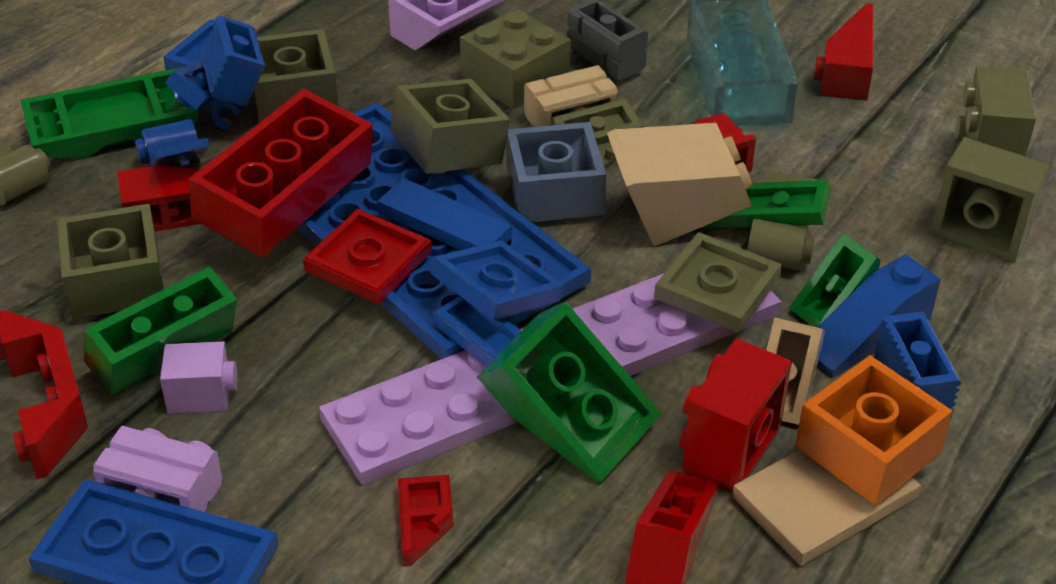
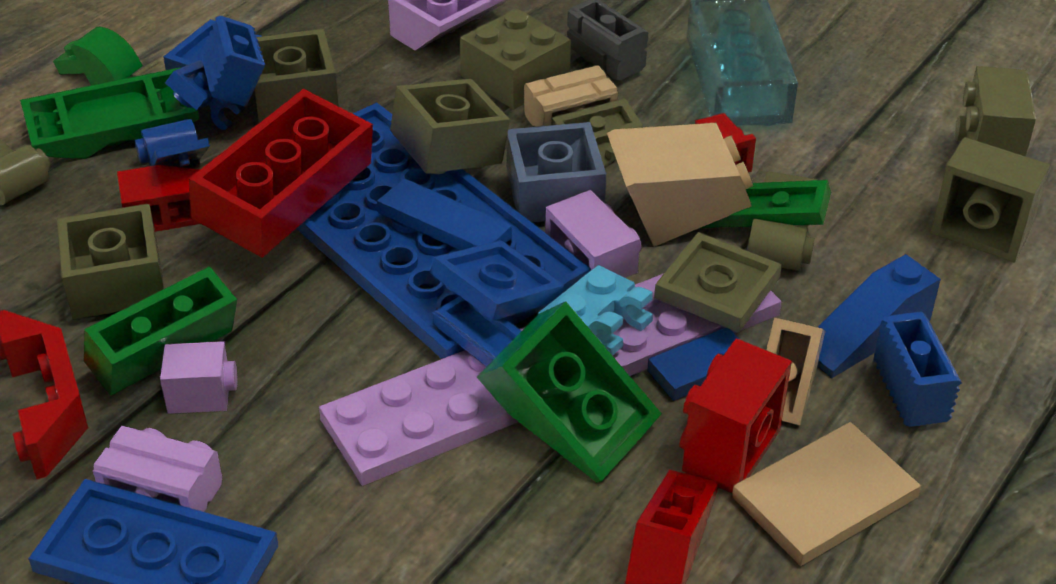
red tile [303,209,432,305] -> none
red tile [398,474,454,567] -> none
green slope [789,233,881,327] -> none
orange brick [795,355,953,506] -> none
red slope [814,3,874,100] -> none
none -> green brick [53,27,143,85]
none -> medium azure plate [538,265,653,355]
none -> lavender brick [545,190,641,278]
none -> blue tile [647,328,739,401]

